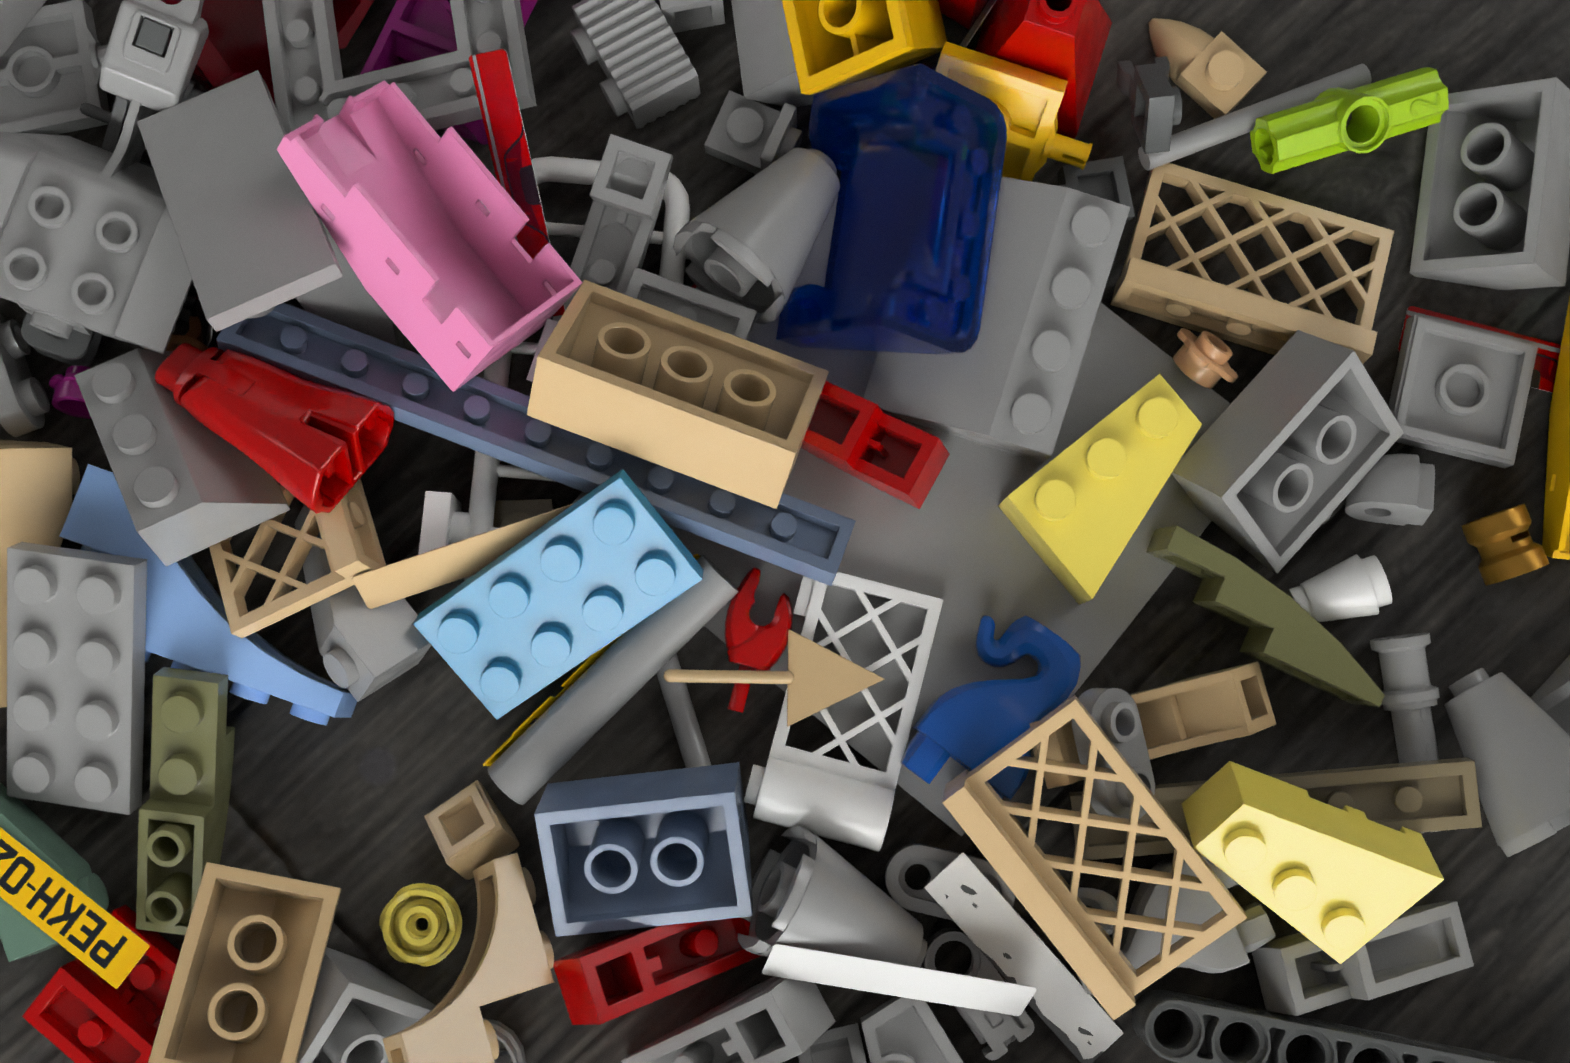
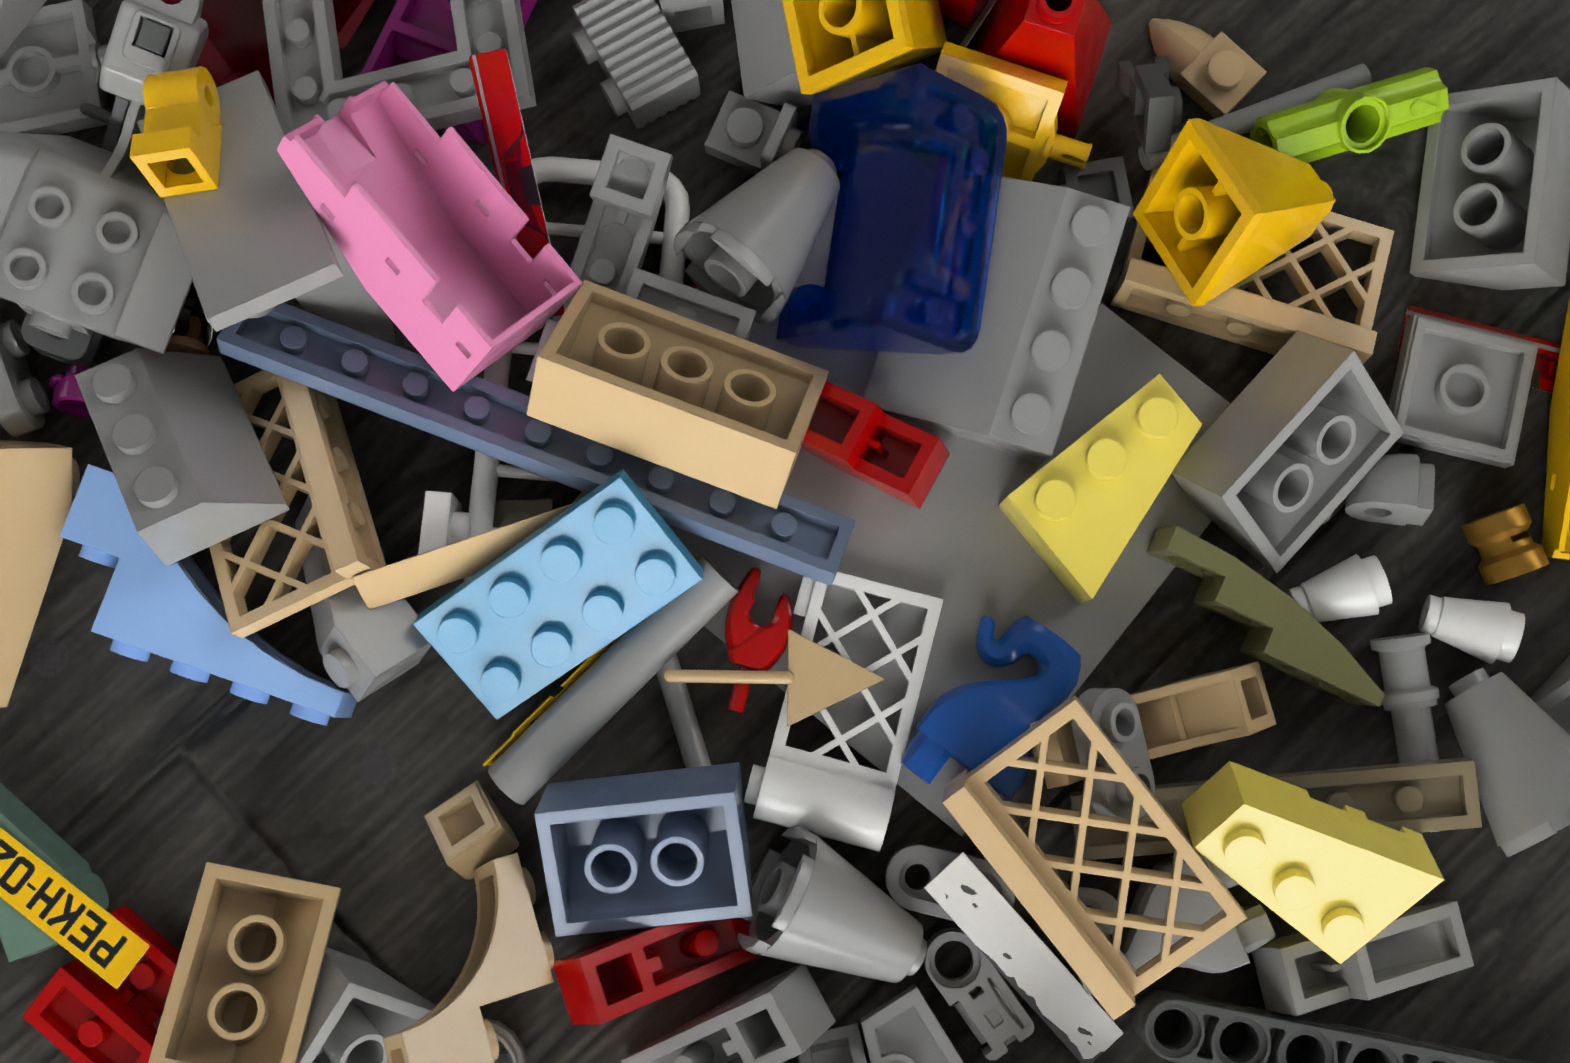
light grey plate [7,542,147,815] -> none
olive slope [136,667,235,935] -> none
red piece [155,342,394,514] -> none
light yellow plate [379,883,463,967] -> none
white sticker [762,944,1037,1016] -> none
light nougat plate [1173,328,1238,389] -> none
none -> yellow leg [129,66,222,198]
none -> yellow slope [1133,118,1336,307]
none -> white cone [1418,595,1525,664]

